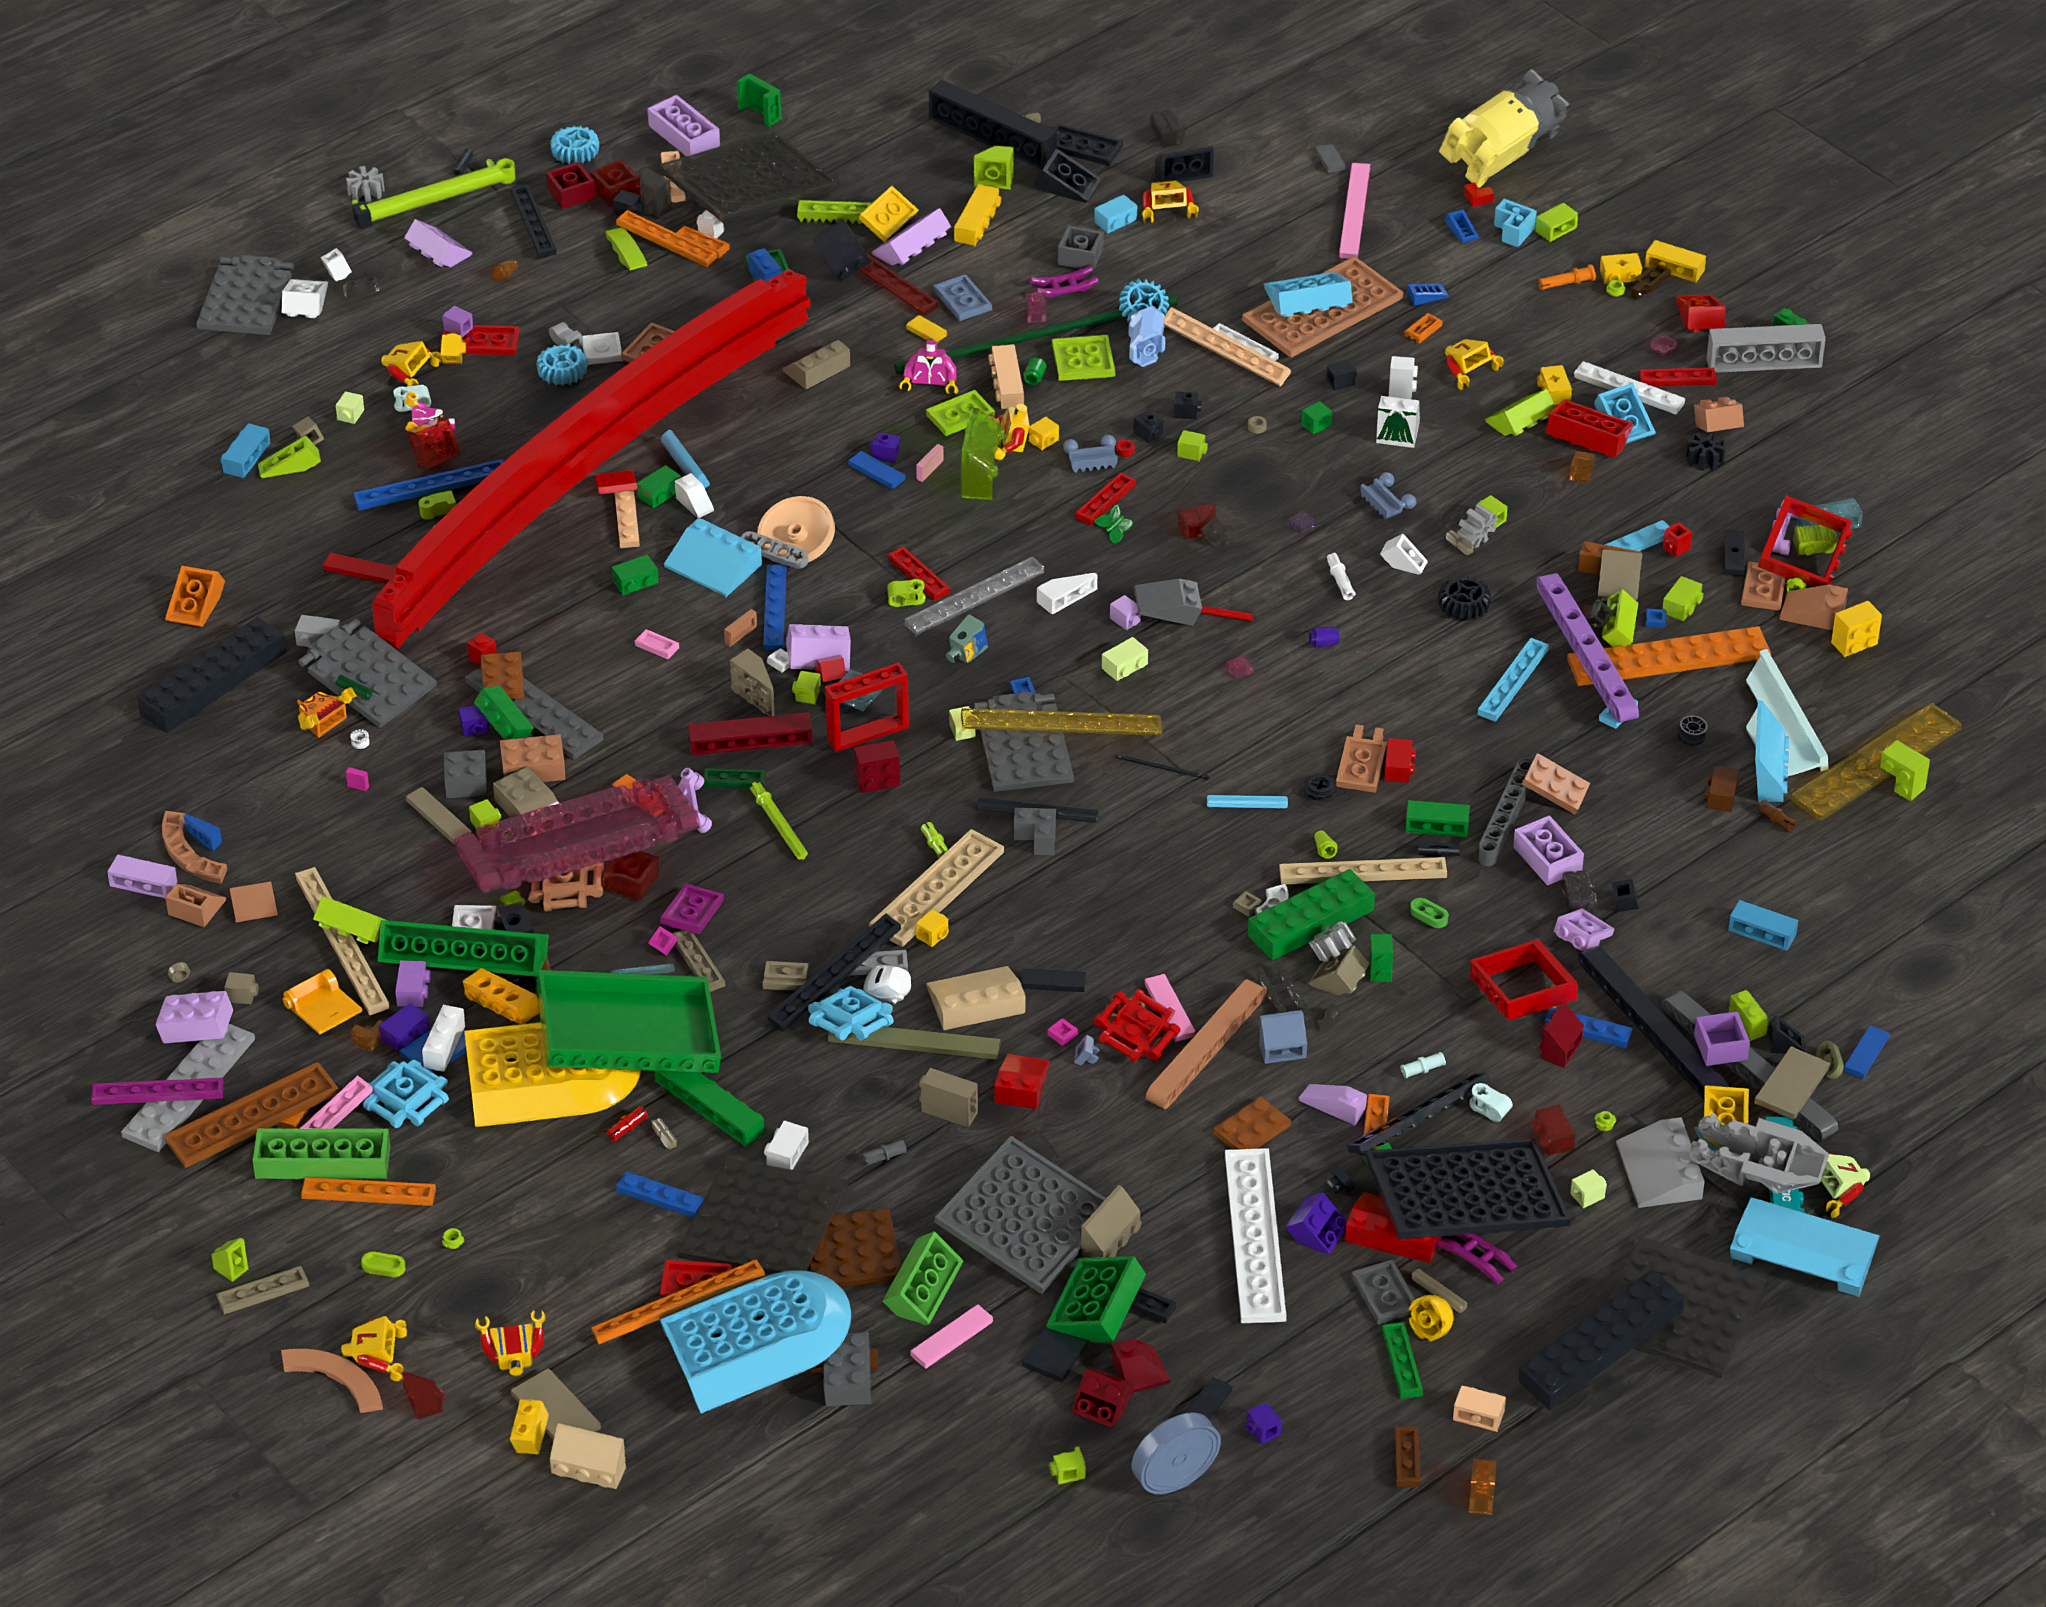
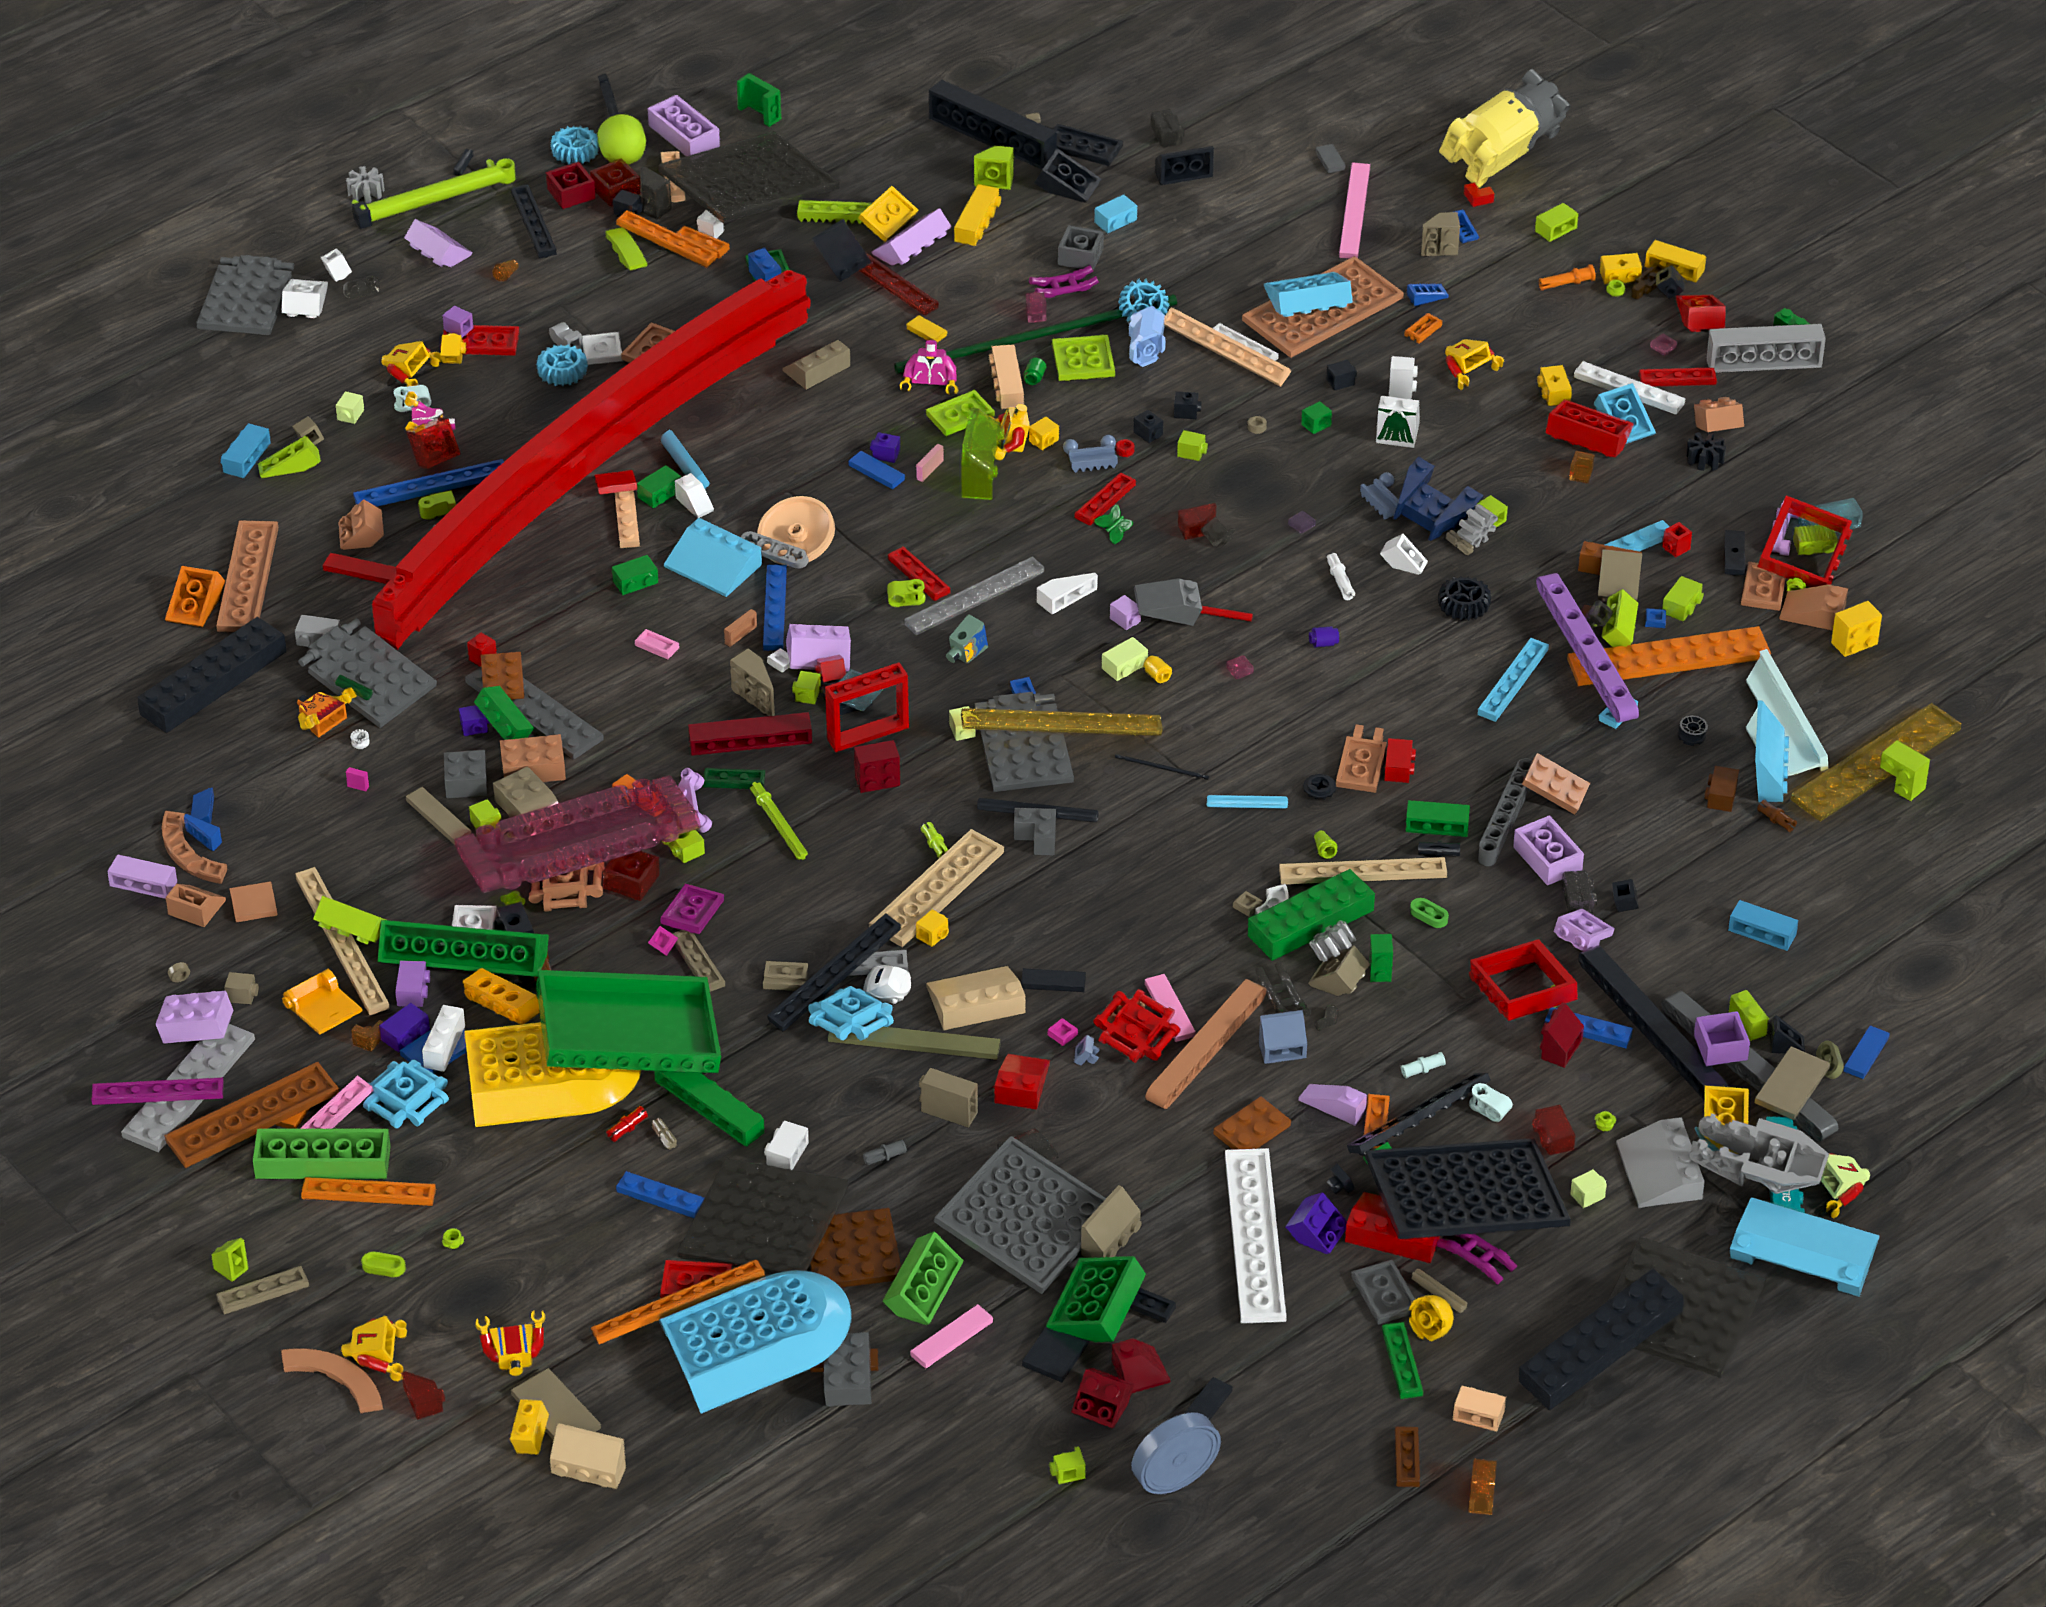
clear light blue tile [610,963,675,975] -> none
sand blue tile [933,274,992,321] -> none
torso [1142,181,1198,223] -> none
dark purple brick [1246,1402,1281,1444] -> none
lime slope [1485,389,1556,436] -> none
medium azure brick [1494,199,1536,247] -> none
none -> blue slope [191,788,214,824]
none -> nougat plate [216,521,279,632]
none -> nougat slope [339,499,384,550]
none -> lime piece [597,73,646,166]
none -> lime brick [660,815,705,864]
none -> yellow brick [1144,656,1172,683]
none -> dark blue wedge [1393,456,1484,541]
none -> dark tan slope [1421,212,1460,256]
none -> black brick [1656,265,1685,299]

